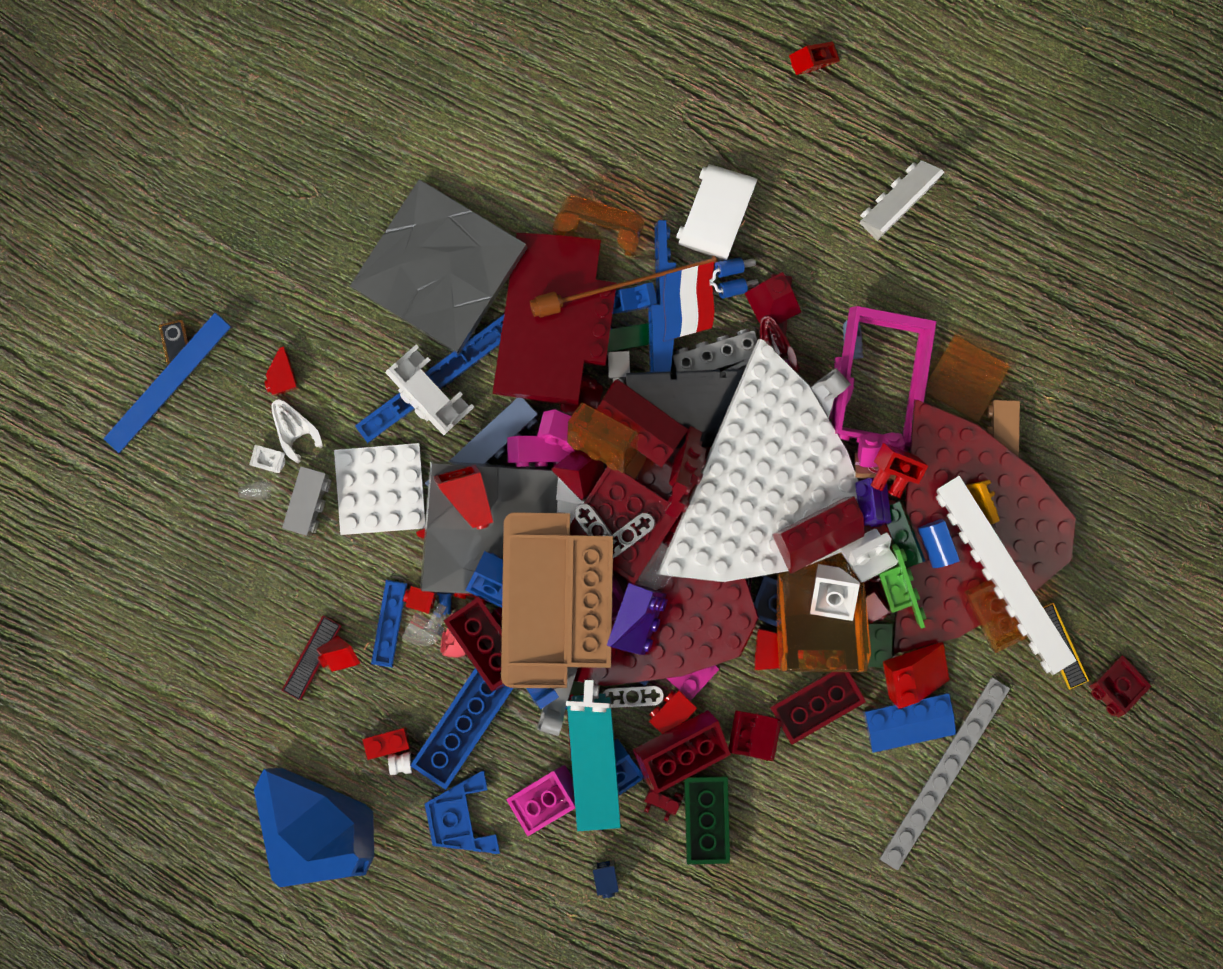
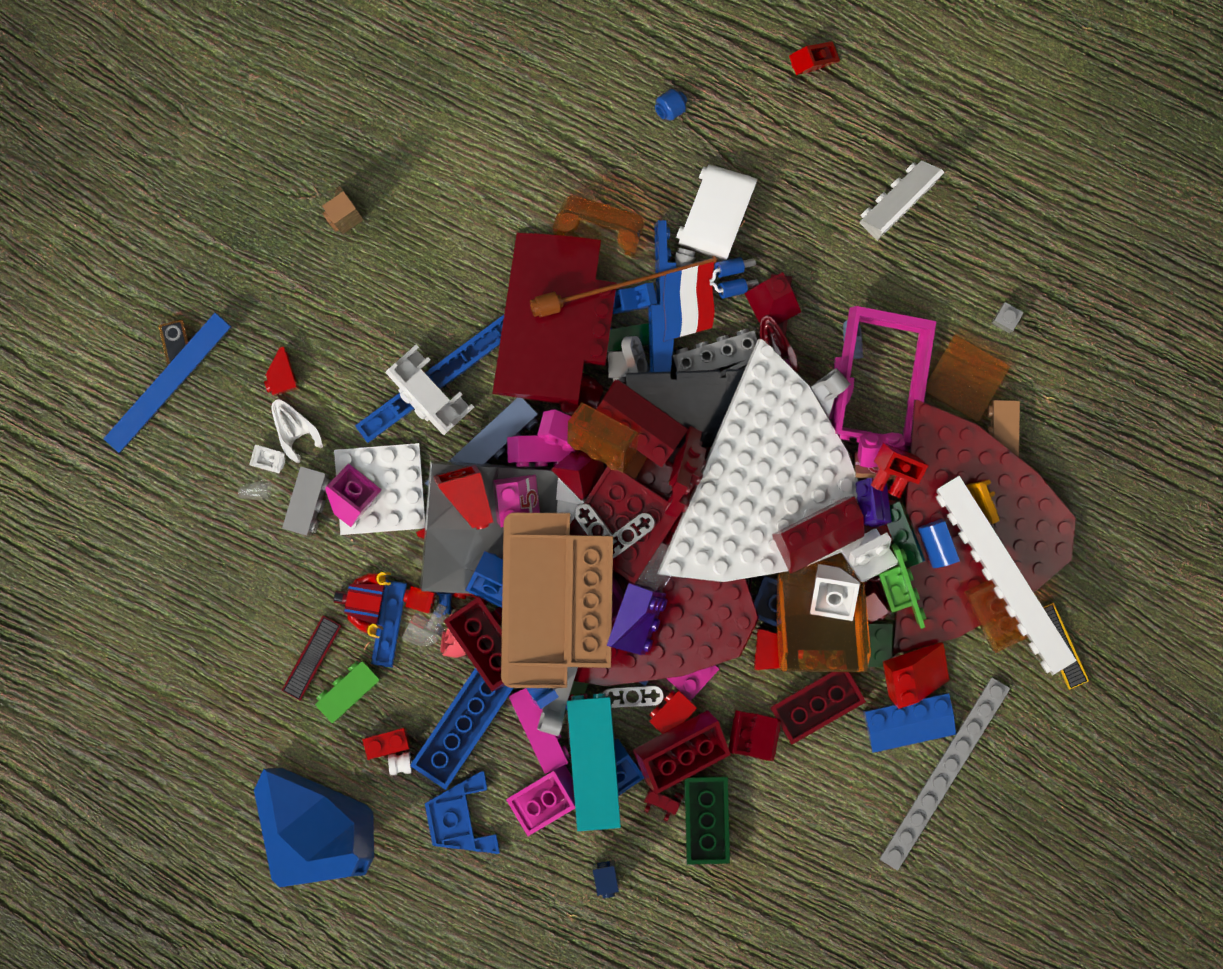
red slope [316,636,360,672] -> none
dark grey tile [350,179,528,355] -> none
white bracket [566,680,611,712] -> none
dark red plate [1089,655,1152,718] -> none
none -> bright green brick [315,661,381,723]
none -> medium nougat wedge [322,186,363,234]
none -> dark pink slope [325,464,382,527]
none -> torso [334,572,391,638]
none -> dark pink slope [493,475,540,527]
none -> dark pink brick [509,688,570,774]
none -> light grey beam [621,336,650,373]
none -> blue head [655,89,687,121]
none -> light grey cone [675,247,696,268]
none -> light grey brick [991,302,1024,333]

